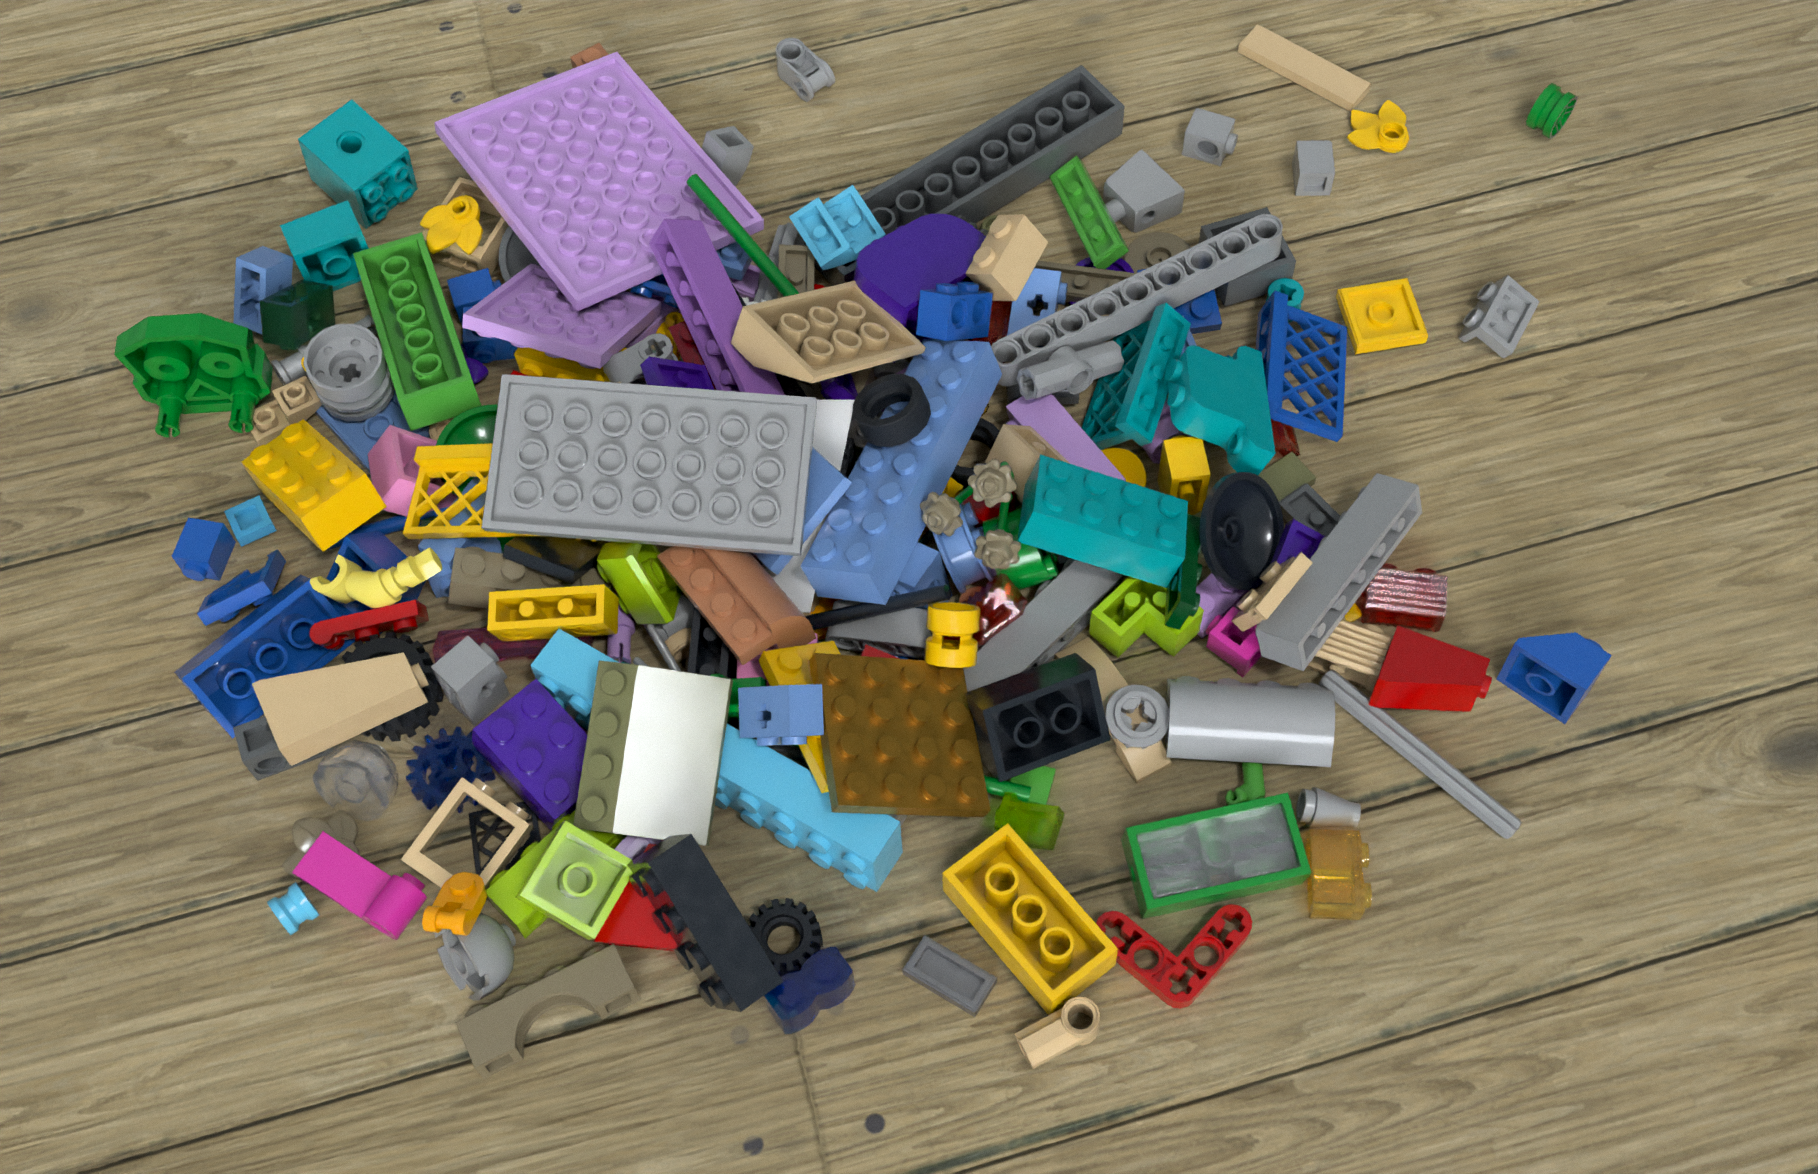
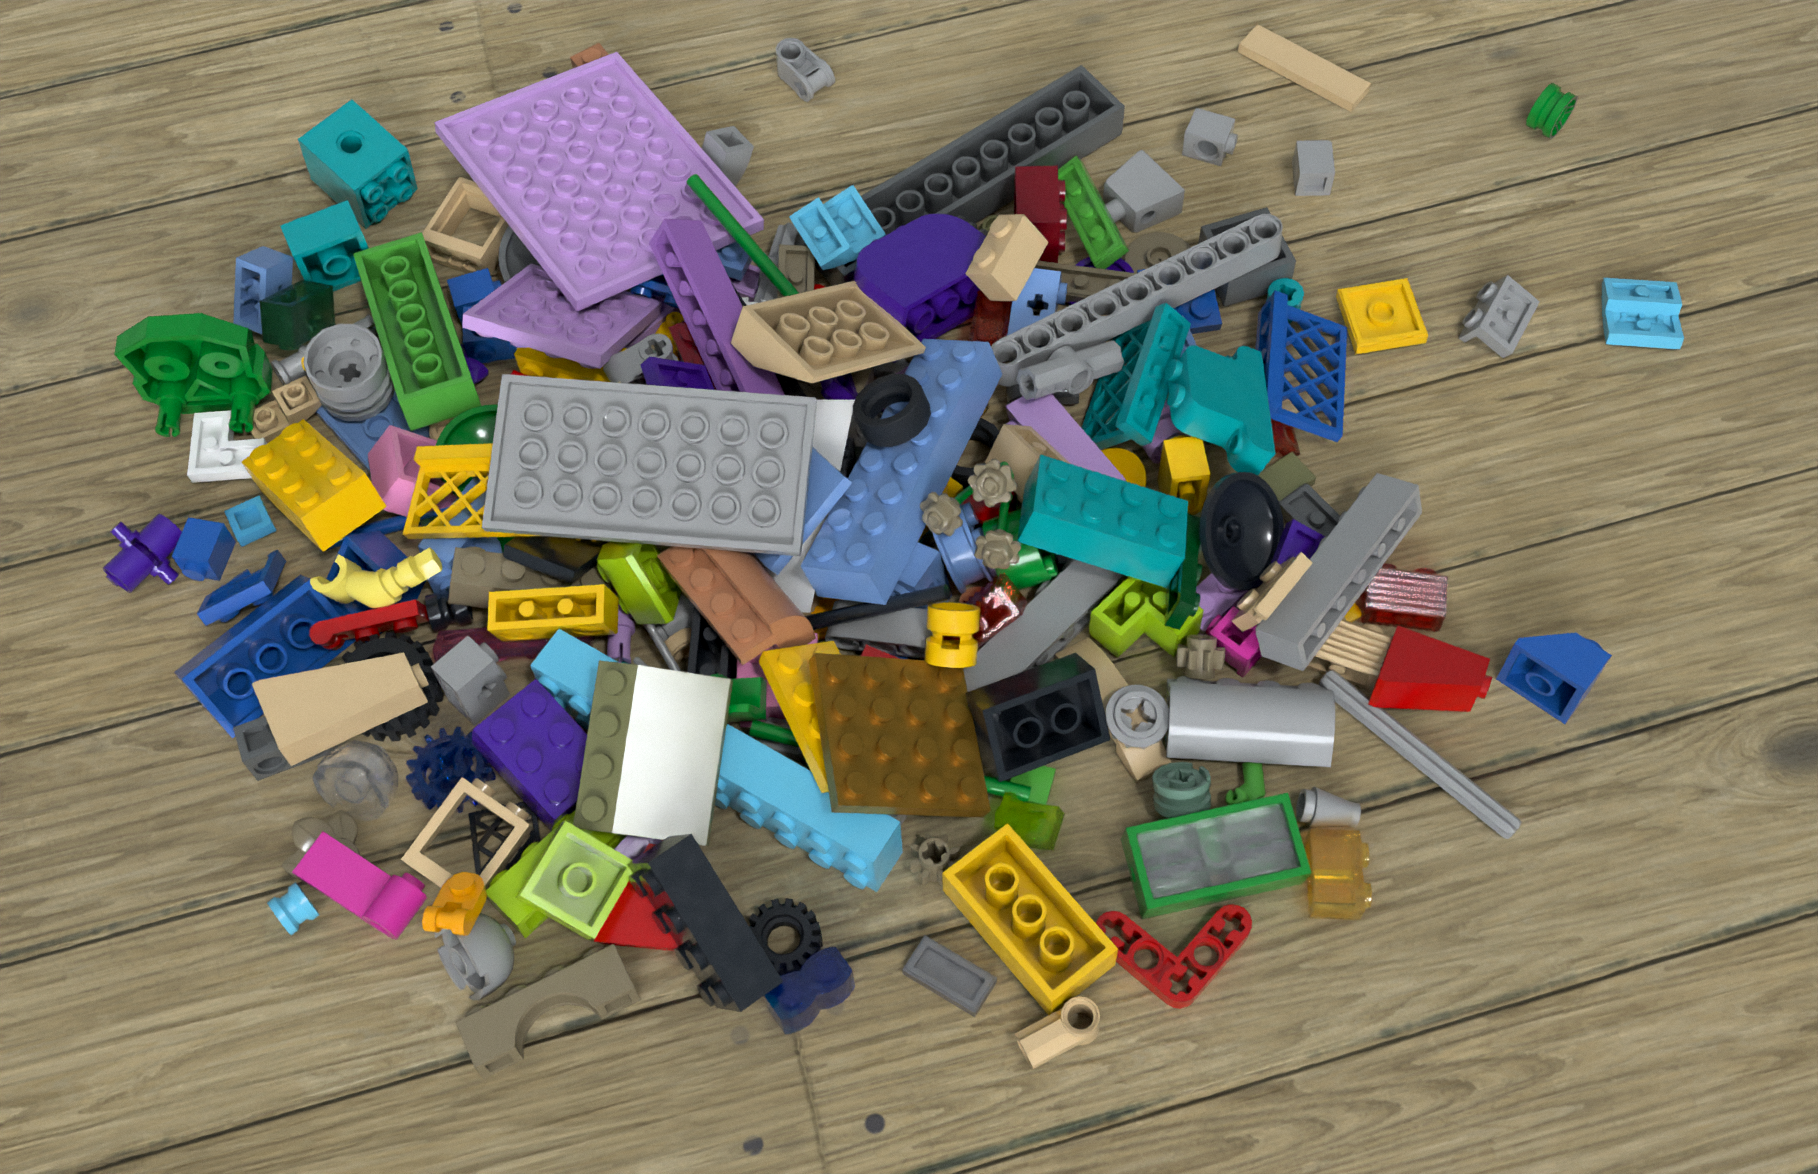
yellow plate [420,195,483,255] -> none
medium blue brick [738,684,824,746] -> none
blue brick [916,282,993,341] -> none
yellow plate [1347,100,1409,153] -> none
none -> dark purple pin [103,514,182,593]
none -> white plate [187,410,267,483]
none -> black wheel [425,593,474,632]
none -> dark tan gear [909,833,960,887]
none -> dark red brick [1014,165,1067,263]
none -> sand green wheel [1152,762,1211,818]
none -> dark tan gear [1176,634,1225,679]
none -> medium azure slope [1602,278,1684,349]

